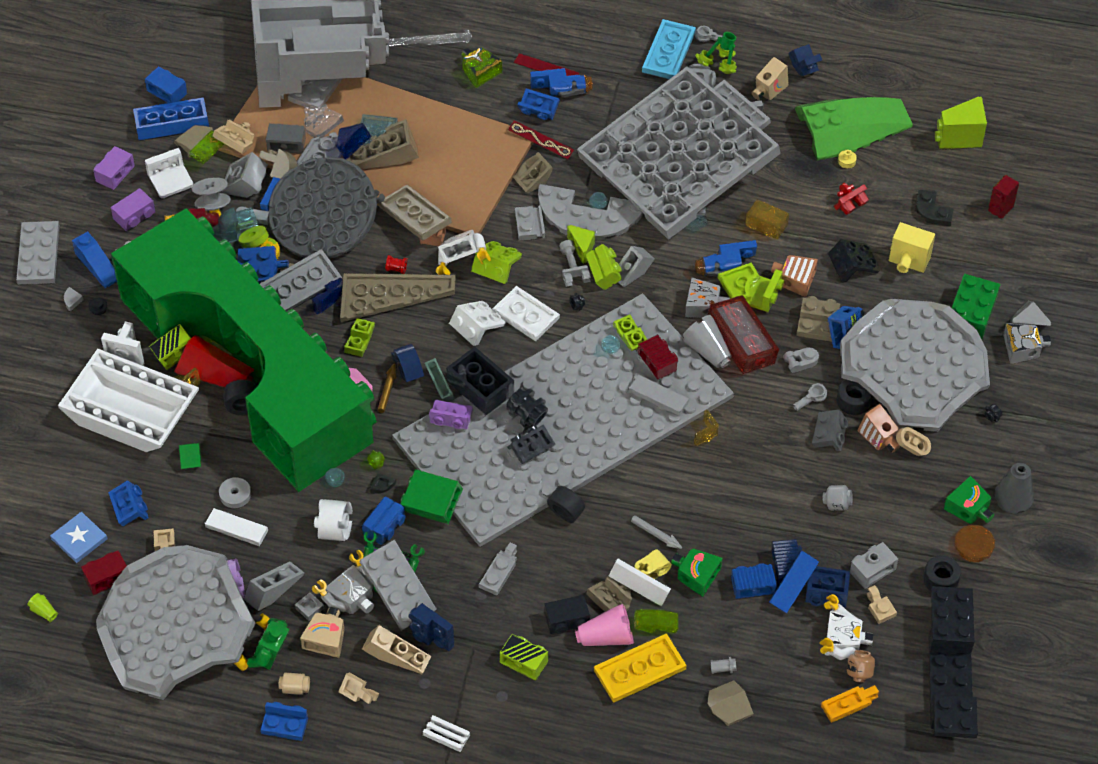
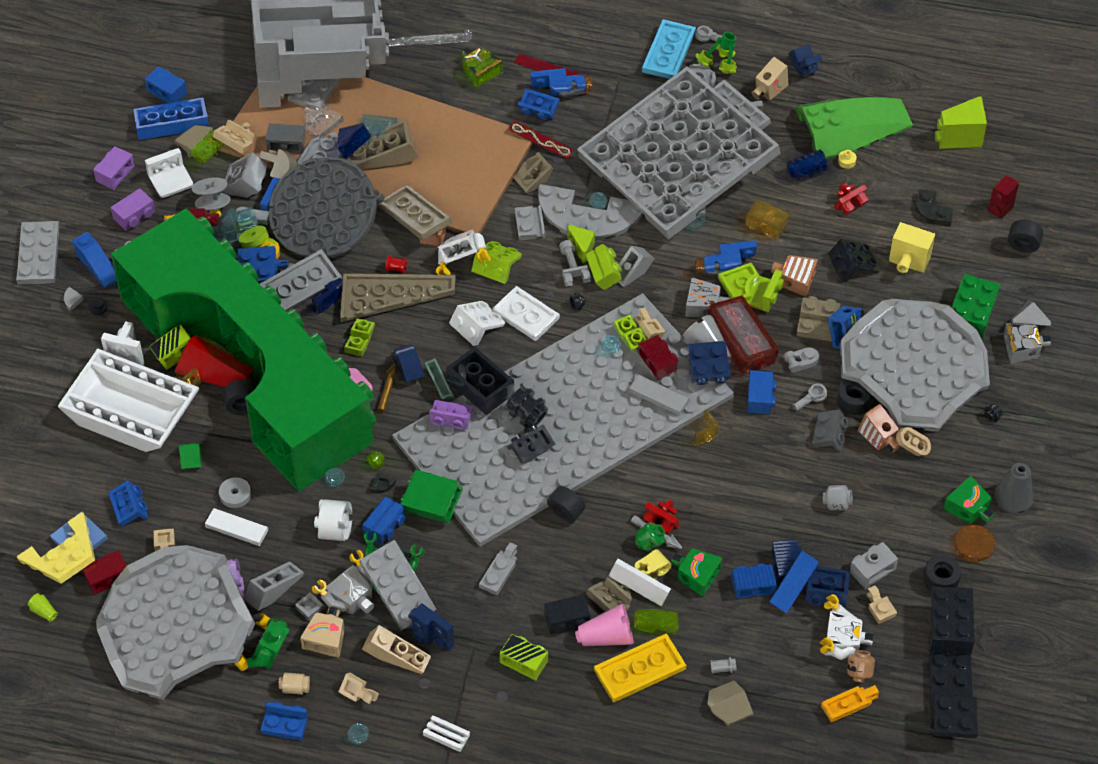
none -> light yellow wing [17,512,95,584]
none -> clear light blue plate [348,723,369,744]
none -> tan plate [633,308,666,339]
none -> green head [635,522,665,552]
none -> red hips [643,499,681,535]
none -> dark blue plate [687,341,731,385]
none -> blue brick [747,370,776,414]
none -> clear blue piece [787,149,828,181]
none -> black tyre [1008,219,1044,253]

